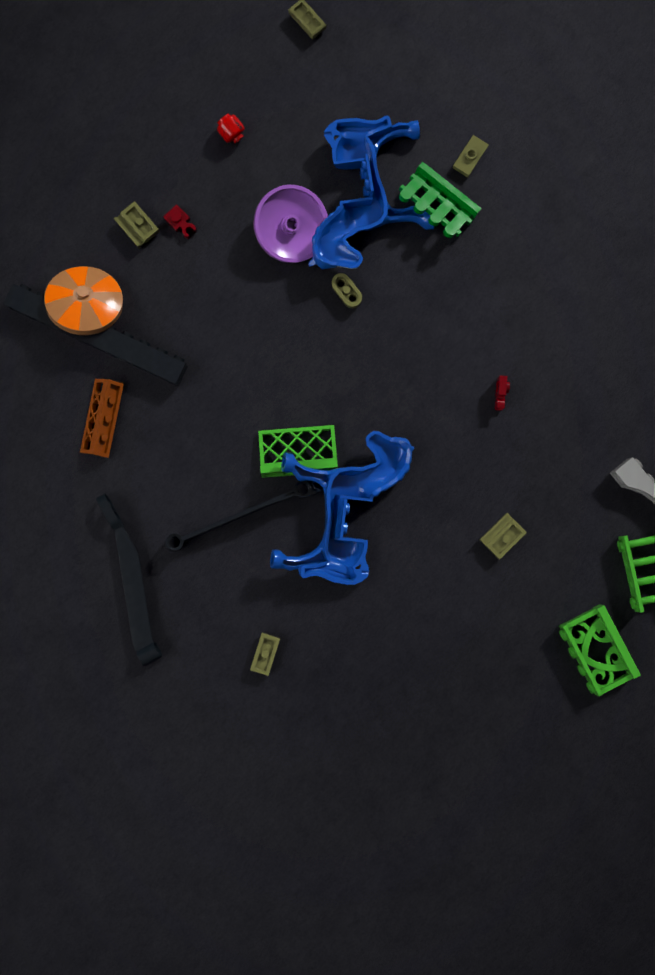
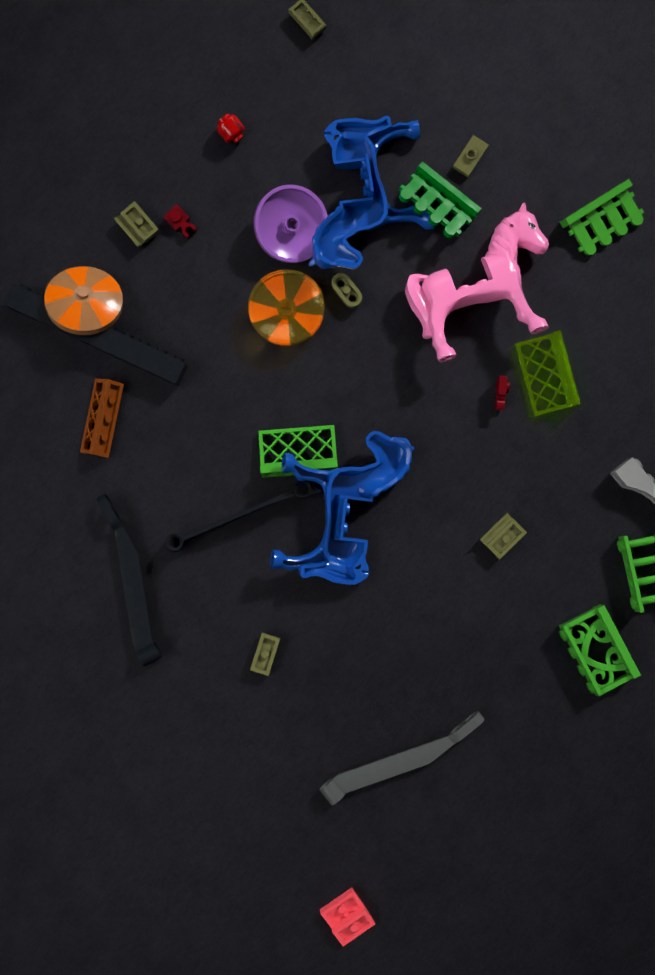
none -> clear yellow dish [248,269,325,345]
none -> dark grey piece [319,711,485,805]
none -> coral slope [320,887,375,946]
none -> bright pink animal [405,203,549,363]
none -> clear neon green fence [515,330,580,417]
none -> bright green fence [560,179,644,256]

